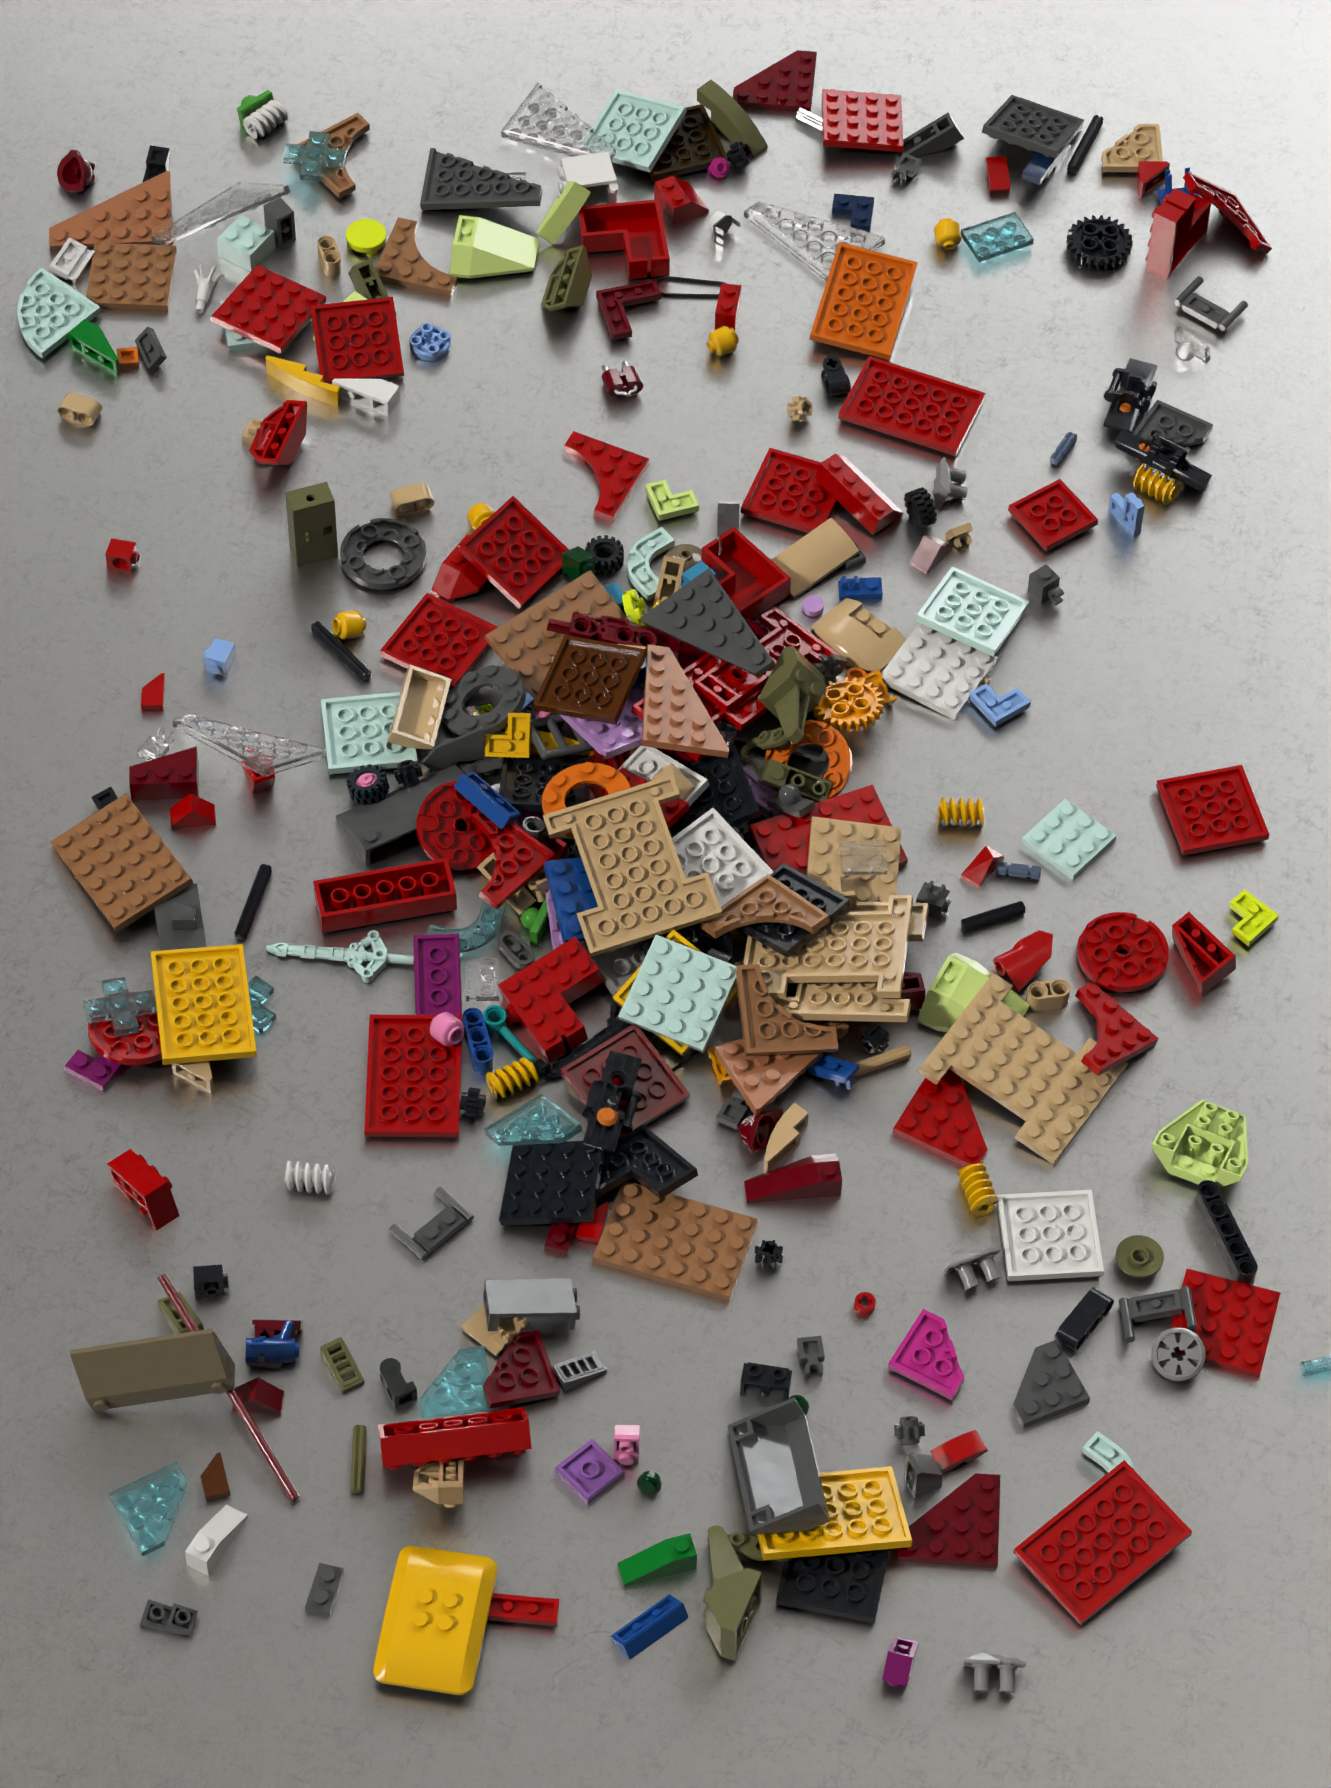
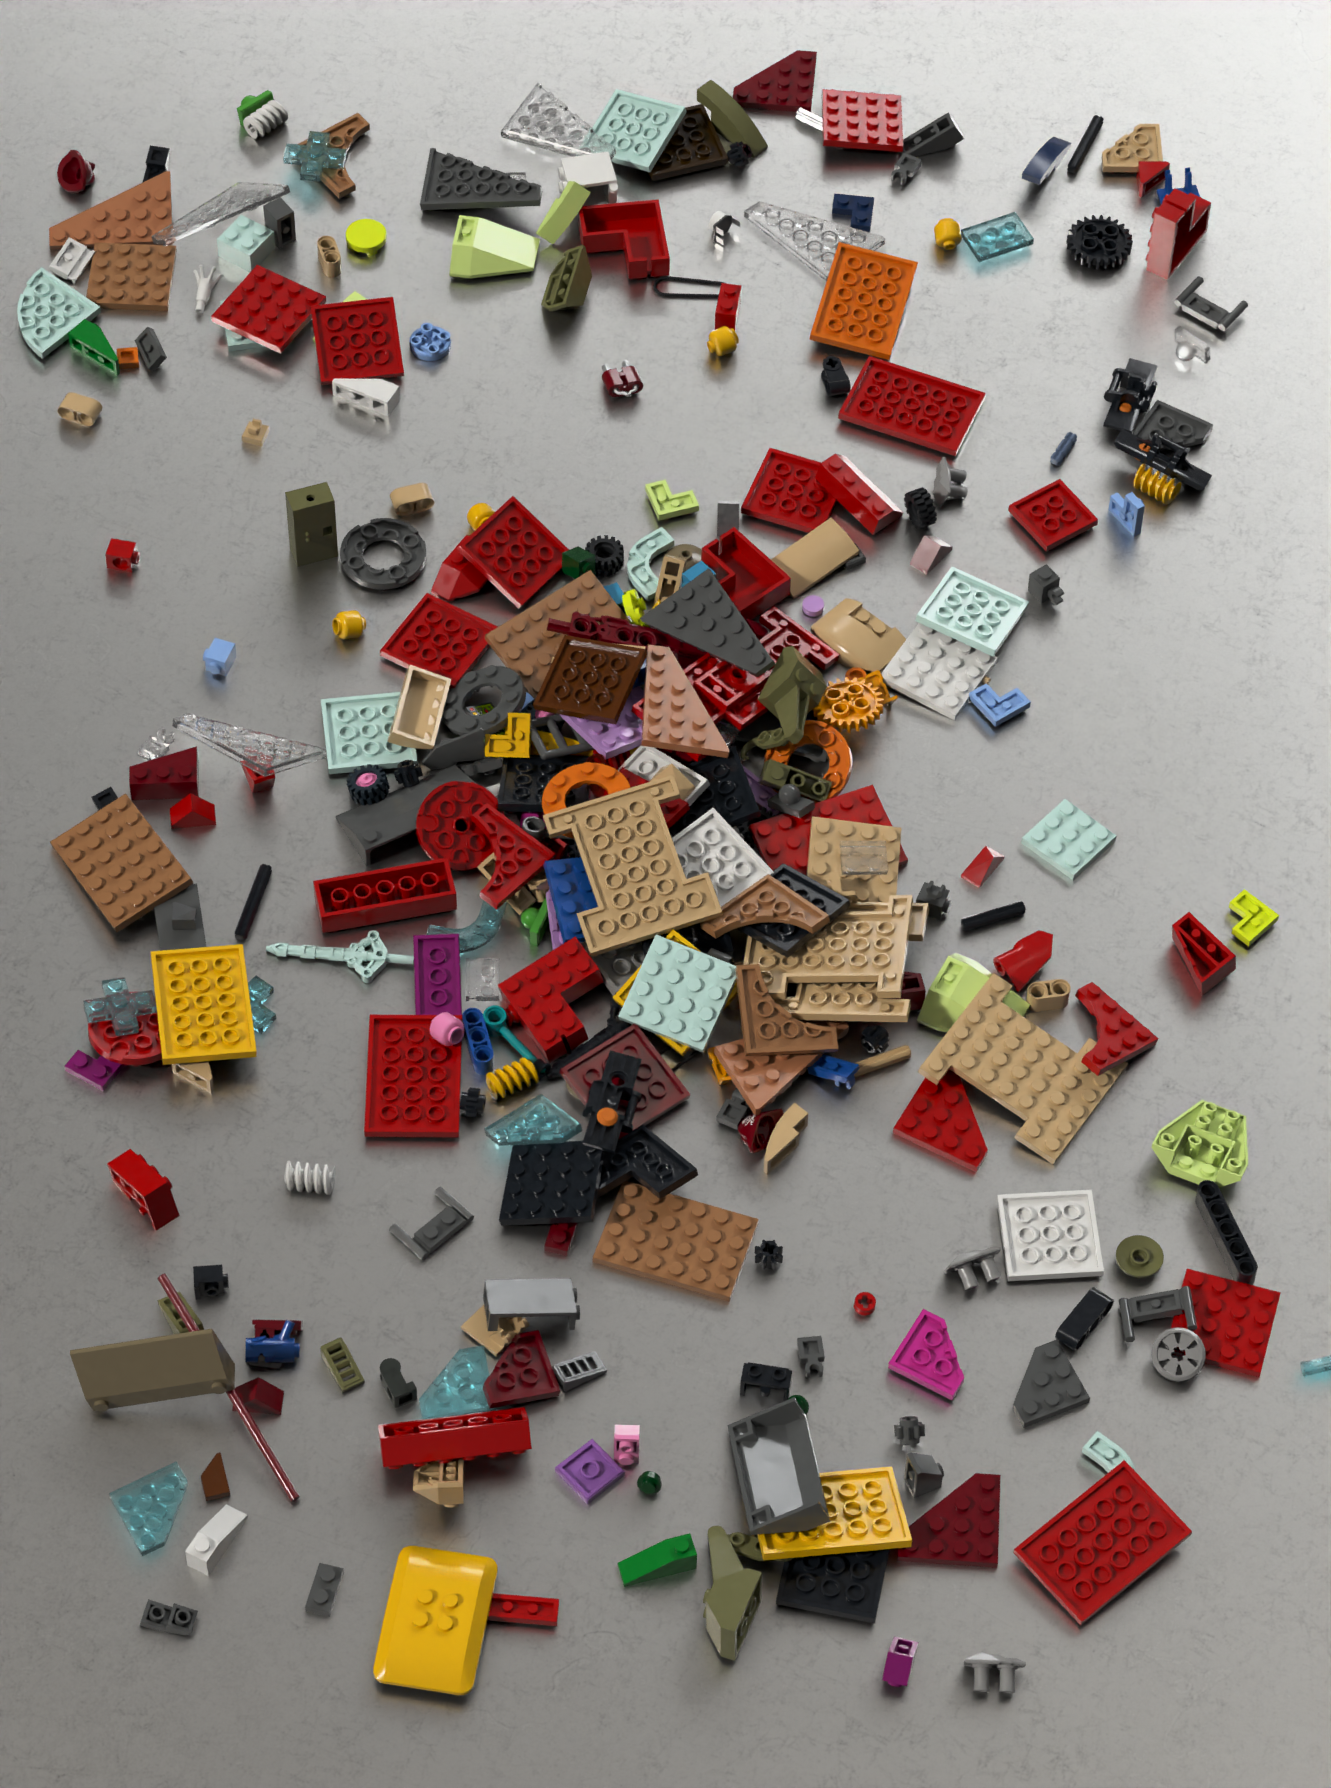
red tile [141,673,165,710] -> none
red wedge [249,400,307,465] -> none
yellow slope [266,355,341,406] -> none
black axle [311,621,372,681] -> none
olive slope [348,259,397,315] -> none
olive axle [350,1425,367,1493] -> none
medium nougat plate [376,217,457,297] -> none
blue slope [454,771,521,829] -> none
dark grey plate [498,931,535,970] -> none
red plate [564,431,650,522] -> none
red tile [576,1202,610,1244] -> none
dark red plate [596,279,661,341] -> none
blue slope [610,1594,688,1659] -> none
red slope [654,176,709,226] -> none
dark pink plate [708,157,730,178] -> none
dark red wedge [744,1154,842,1203] -> none
tan gear [787,396,813,422] -> none
dark grey plate [813,654,848,678] -> none
blue plate [838,576,883,600] -> none
red slope [930,1430,988,1474] -> none
yellow piece [938,797,984,827] -> none
tan tile [945,522,973,548] -> none
yellow piece [957,1163,998,1216] -> none
dark grey plate [982,95,1085,158] -> none
red slope [985,156,1011,193] -> none
sand blue axle [997,861,1041,880] -> none
red plate [1077,912,1169,992] -> none
red plate [1156,765,1269,856] -> none
red plate [1183,172,1272,254] -> none

